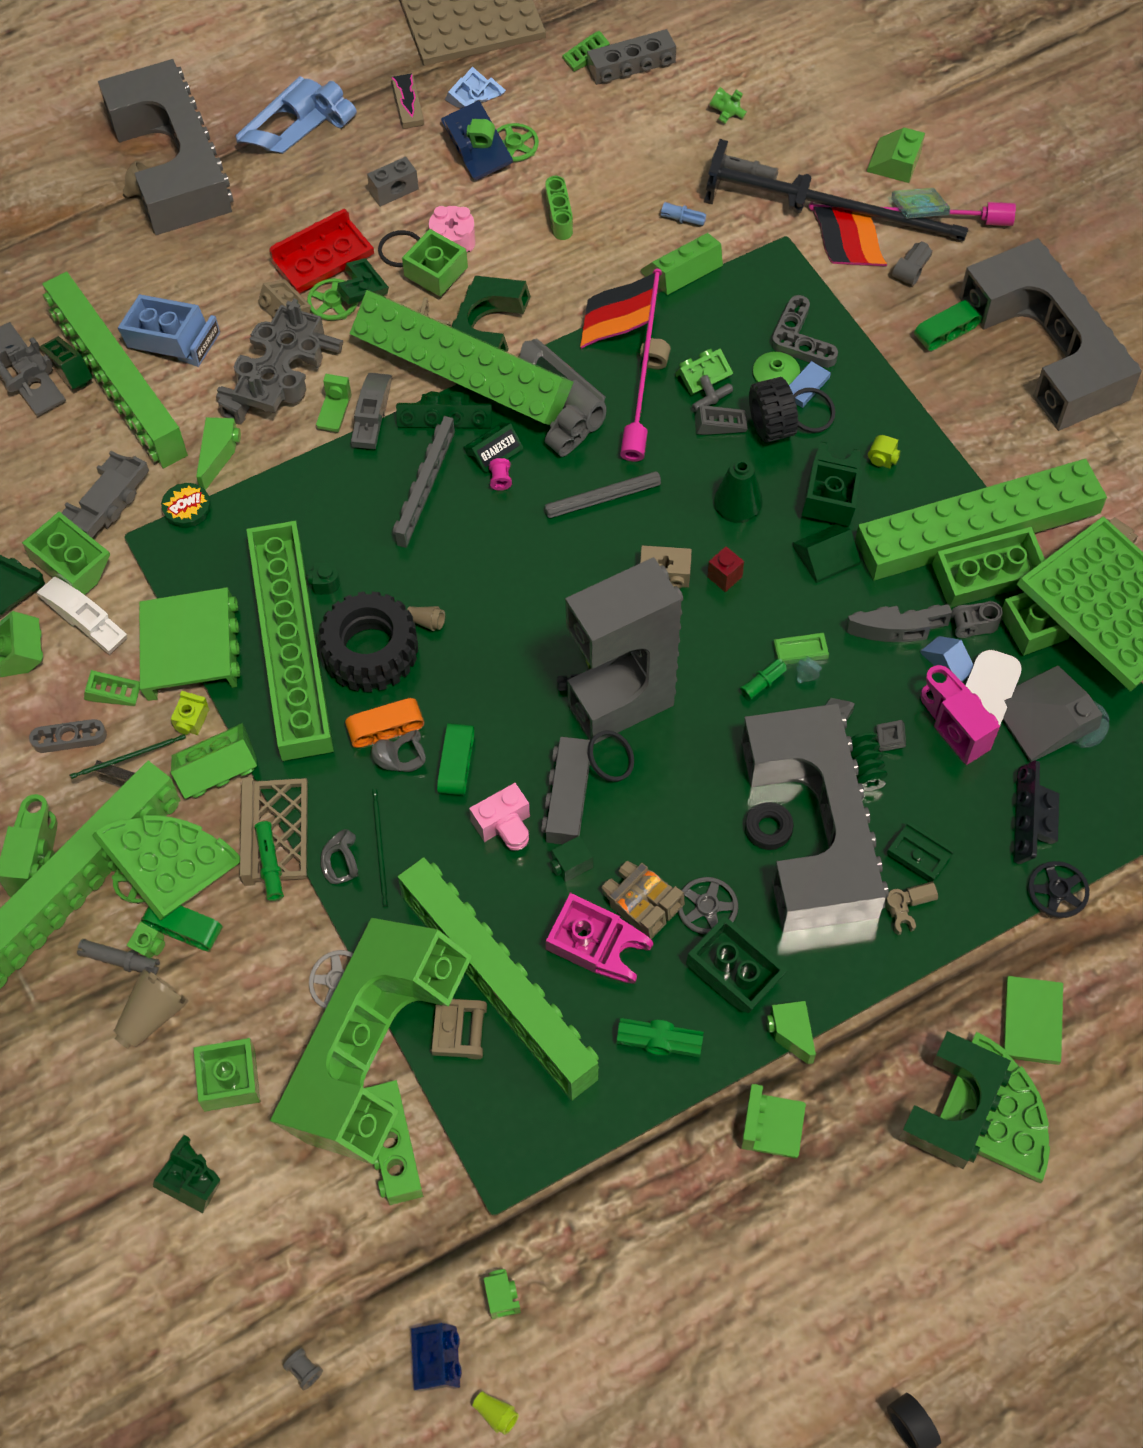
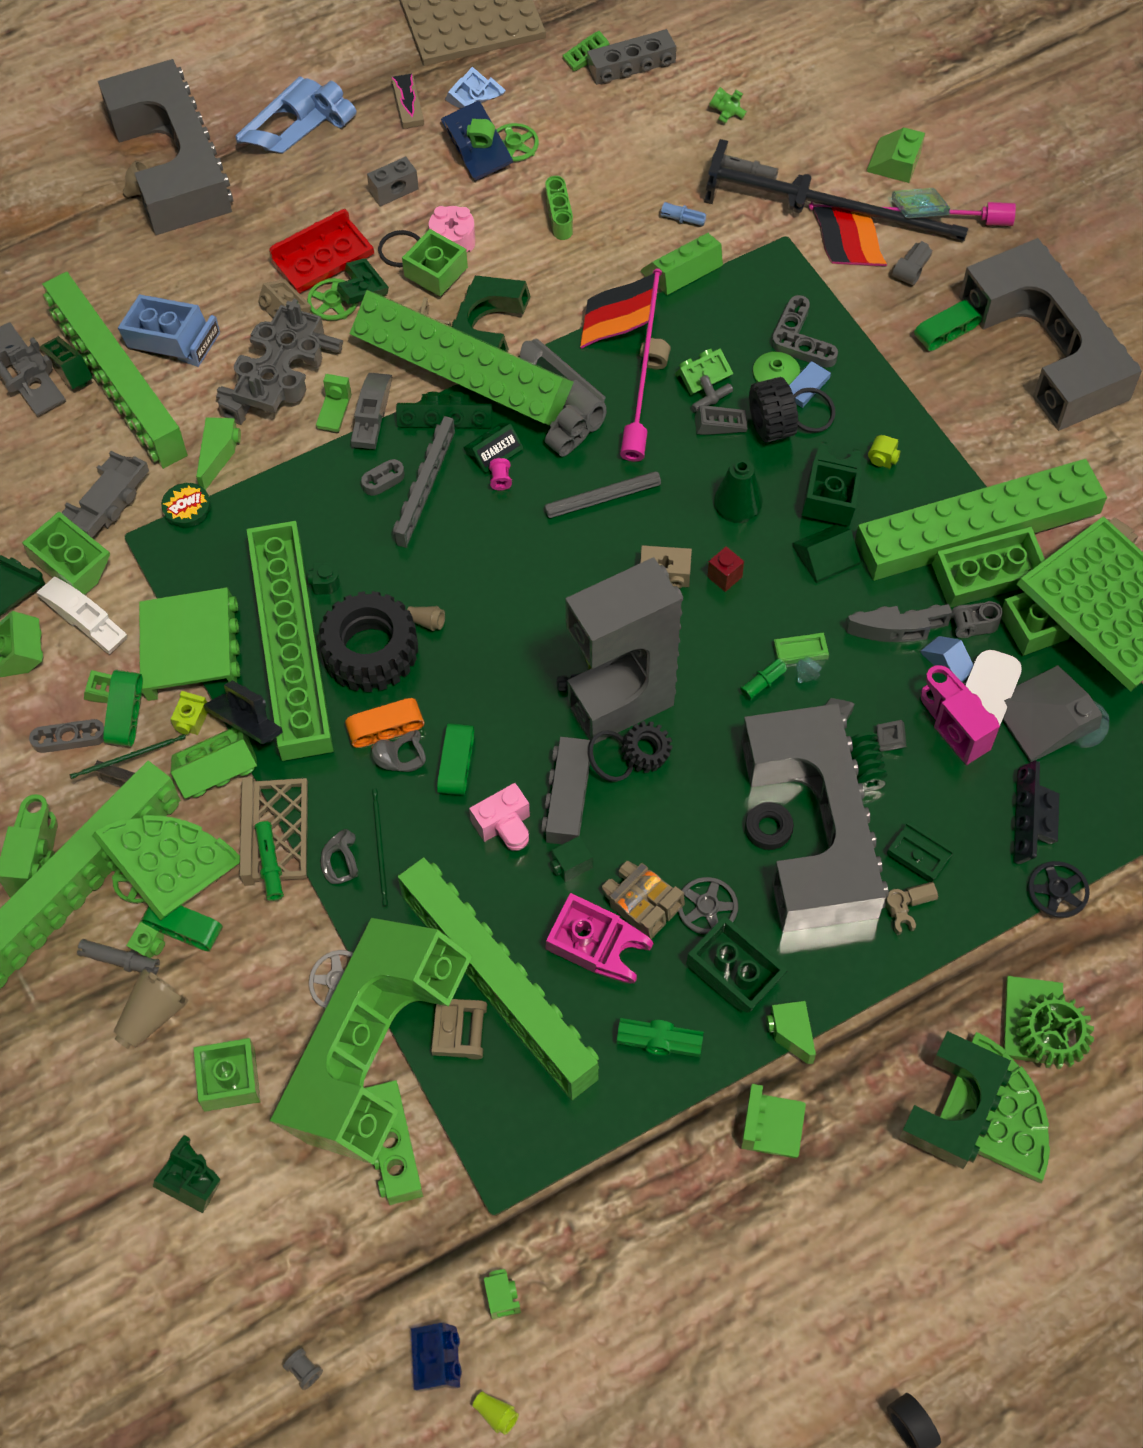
none -> green beam [103,670,143,747]
none -> black bracket [204,680,283,744]
none -> dark grey beam [361,459,405,496]
none -> black tyre [621,721,672,773]
none -> bright green gear [1016,992,1094,1070]

